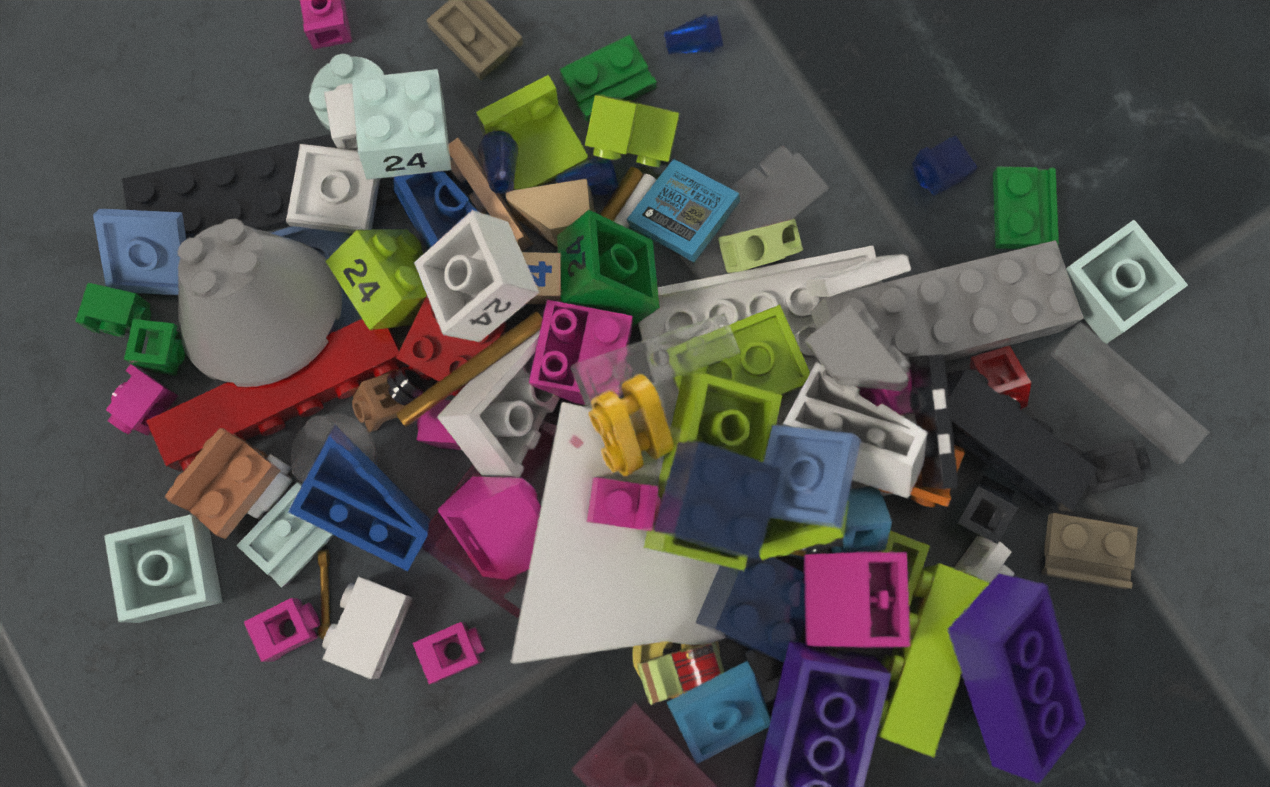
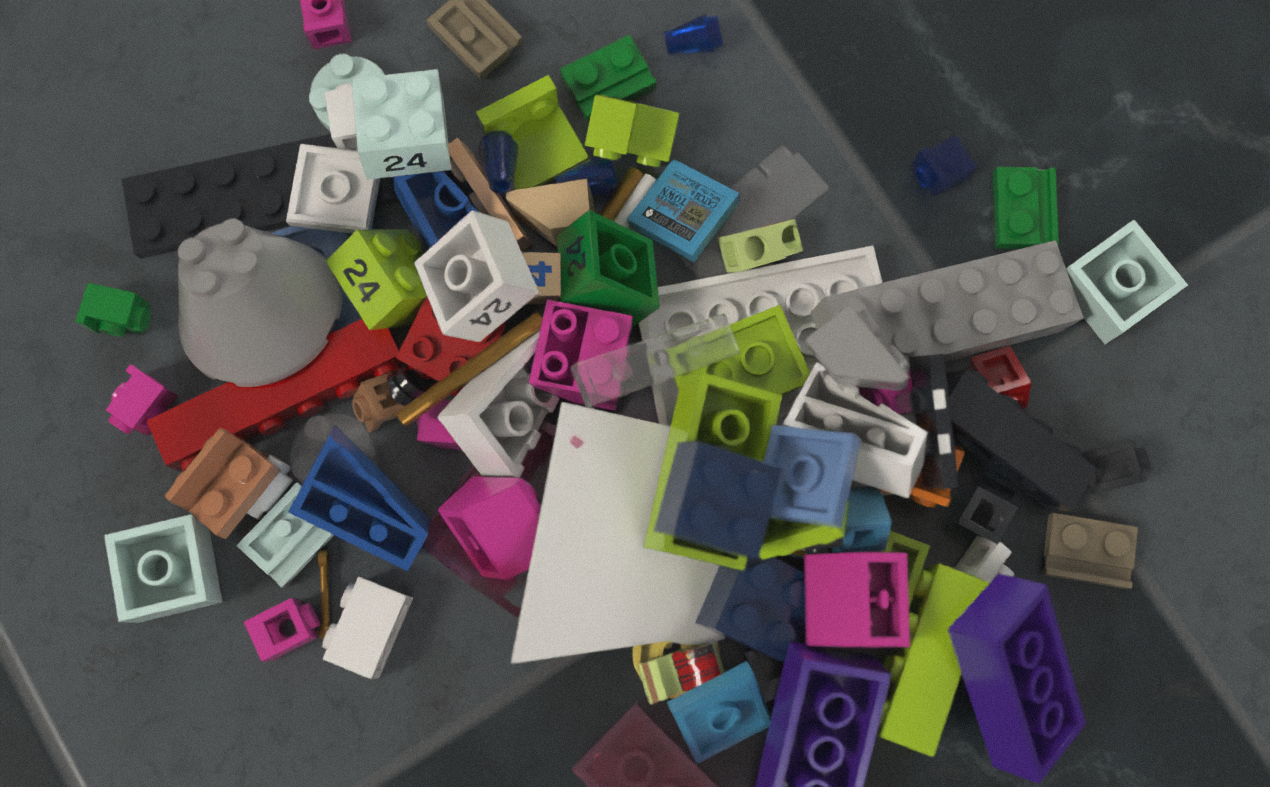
medium blue plate [93,209,186,295] -> none
green brick [124,319,186,376] -> none
dark pink brick [413,622,486,684] -> none
dark pink bracket [586,477,661,531] -> none
yellow brick [588,374,674,476] -> none
white tile [805,254,911,297] -> none
clear tile [1050,322,1209,464] -> none

